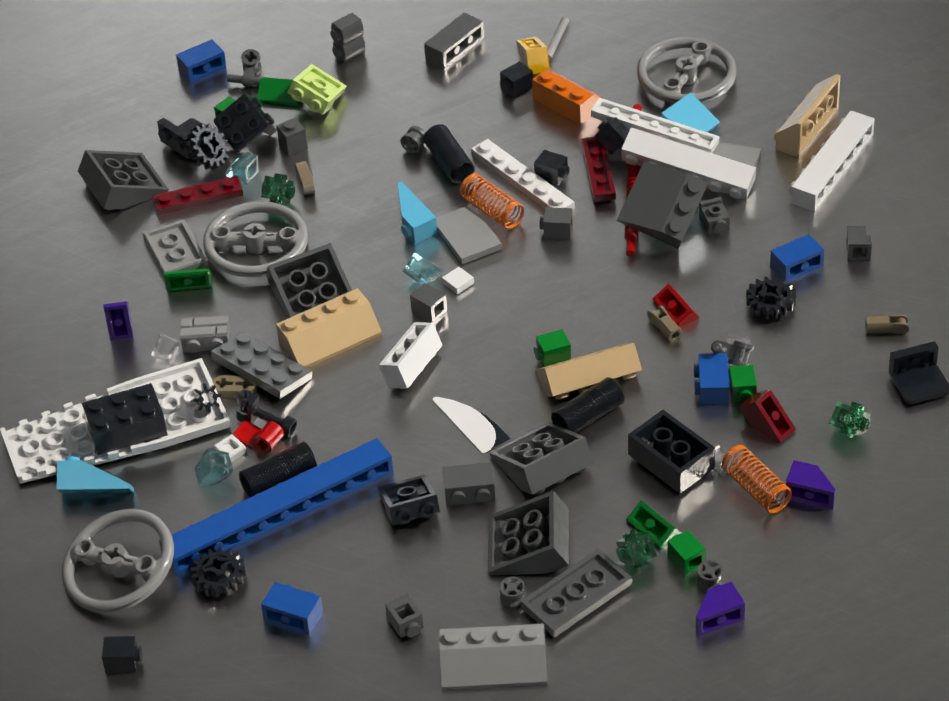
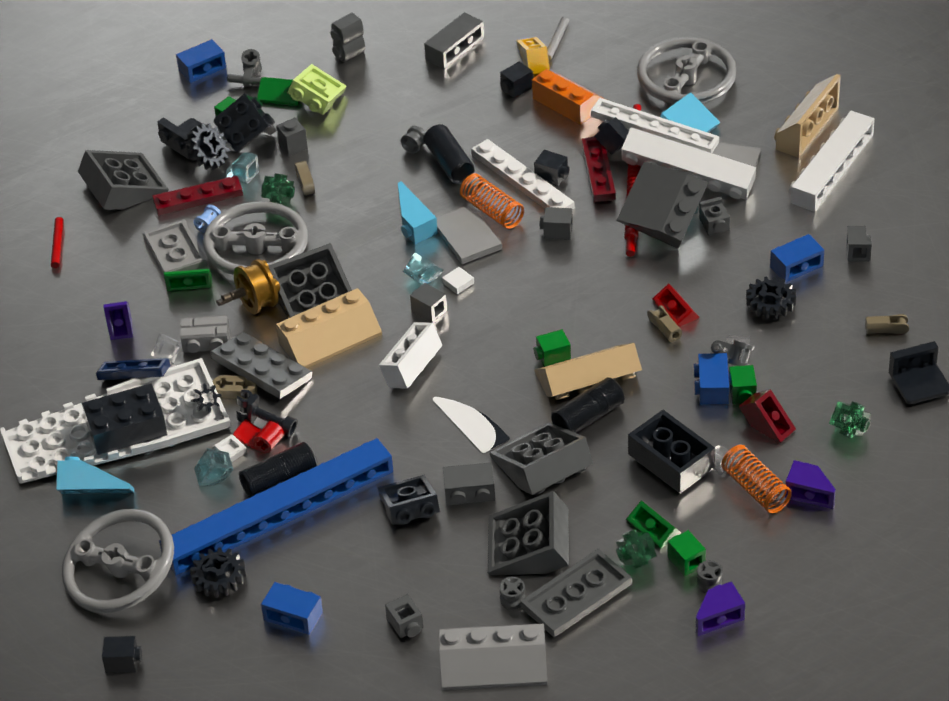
none -> red bar [51,217,64,268]
none -> dark blue tile [96,358,170,380]
none -> light blue bush [193,205,221,233]
none -> pearl gold wheel [216,259,280,314]

